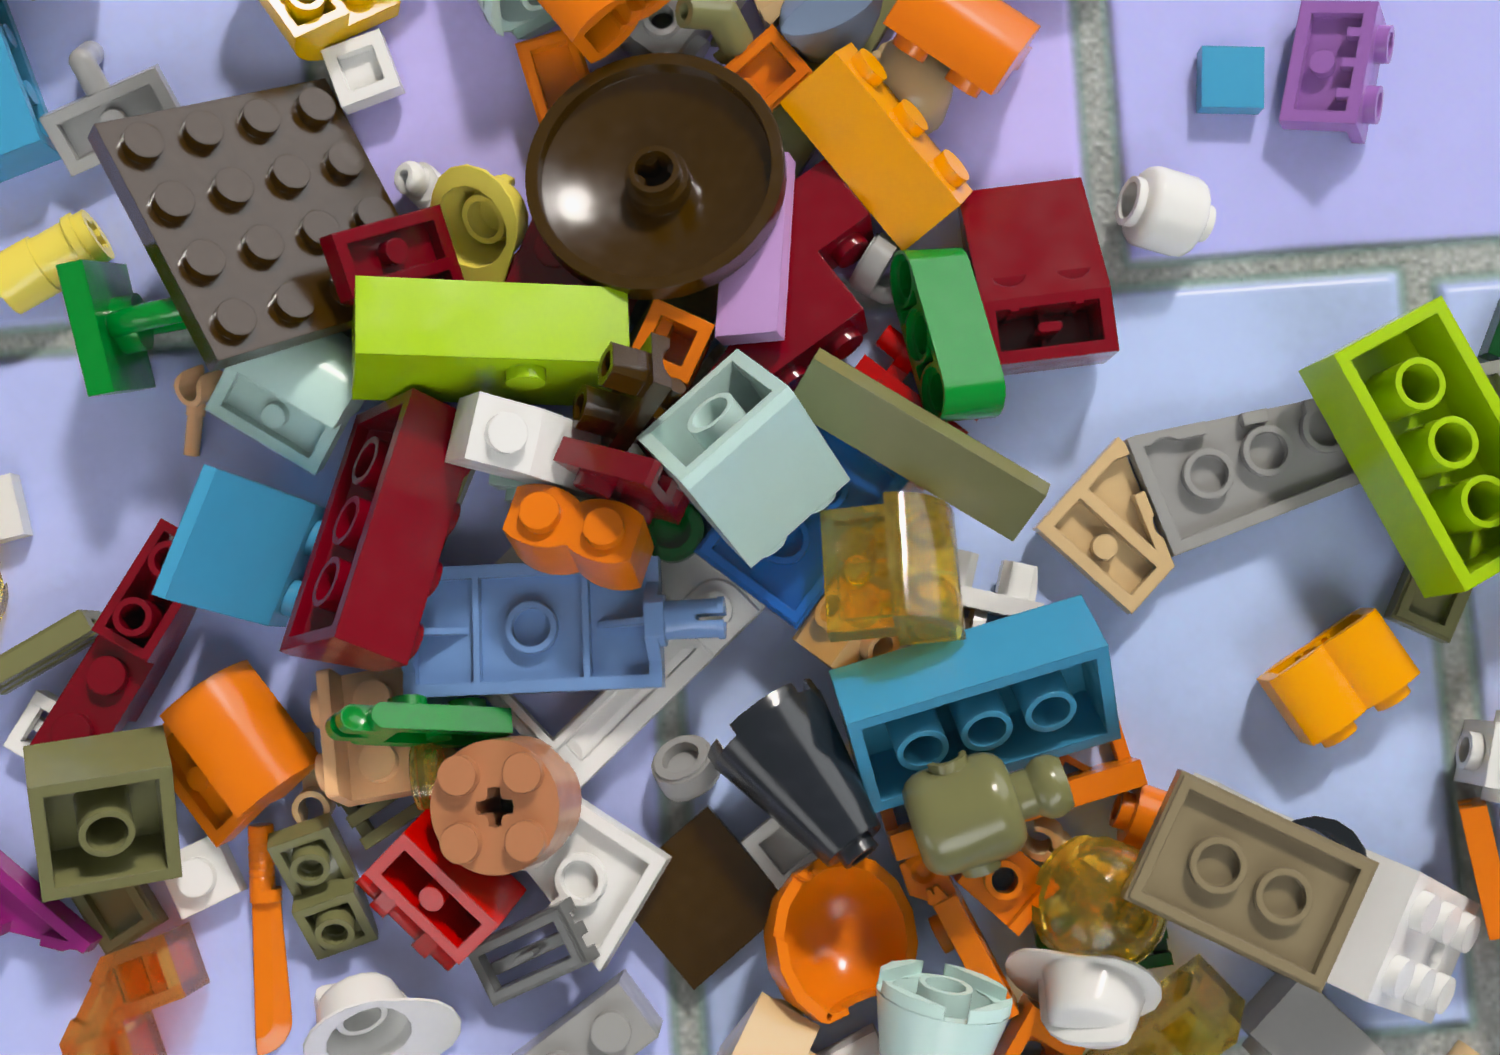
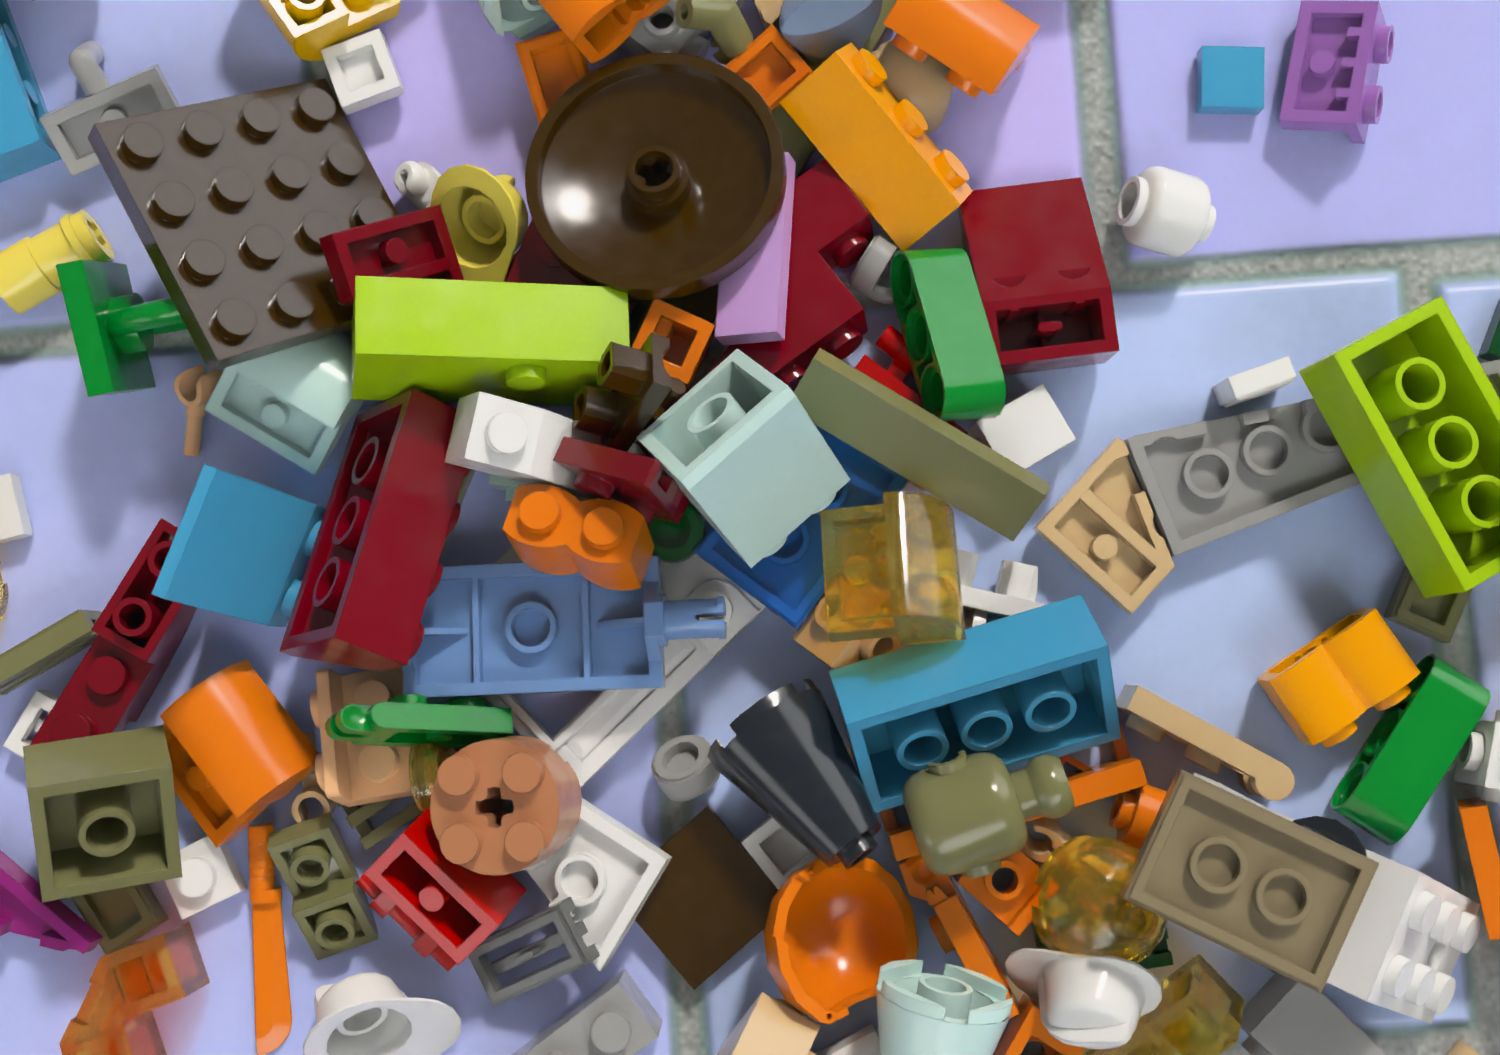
none -> white brick [969,384,1076,469]
none -> tan plate [1116,684,1295,801]
none -> white tile [1212,356,1297,409]
none -> green beam [1330,654,1491,846]

